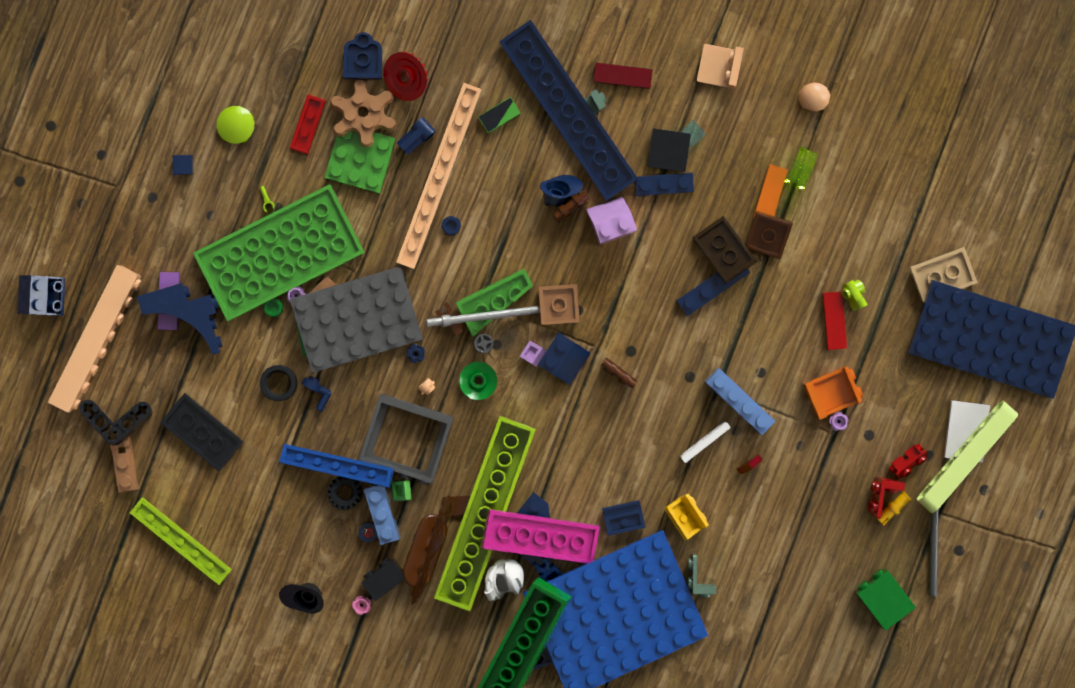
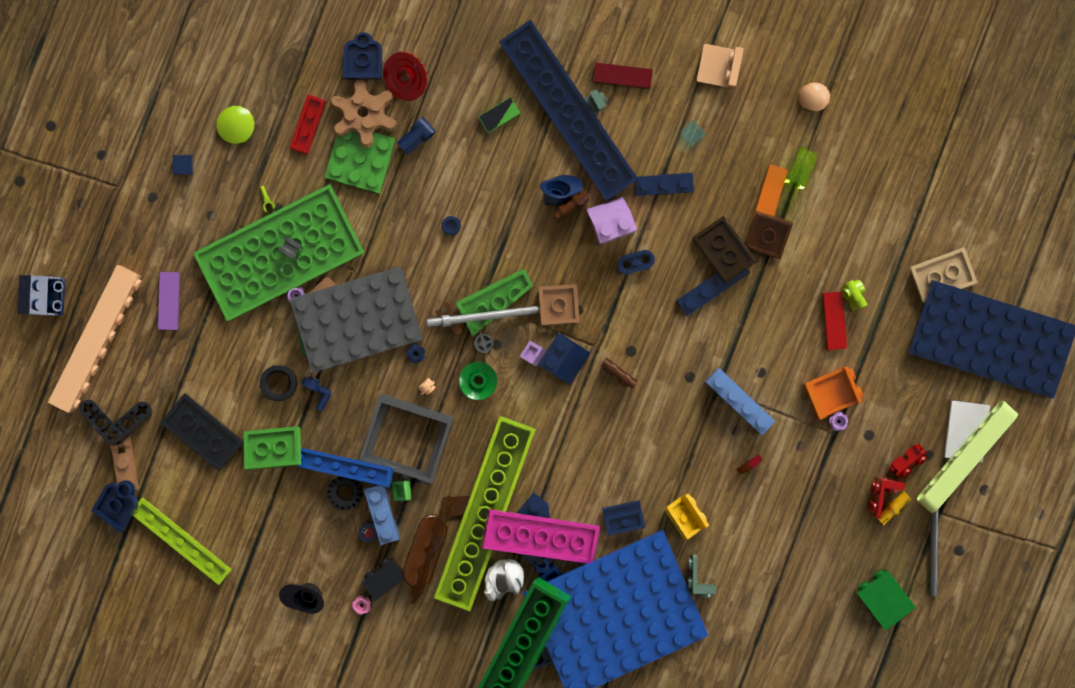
dark blue arch [137,283,223,355] -> none
green tile [264,298,284,317] -> none
light nougat plate [396,83,482,269] -> none
black tile [647,128,691,172] -> none
white tile [680,421,731,463] -> none
none -> dark blue plate [91,480,138,533]
none -> bright green plate [244,426,301,470]
none -> dark grey wheel [278,237,303,260]
none -> dark blue plate [617,250,655,275]

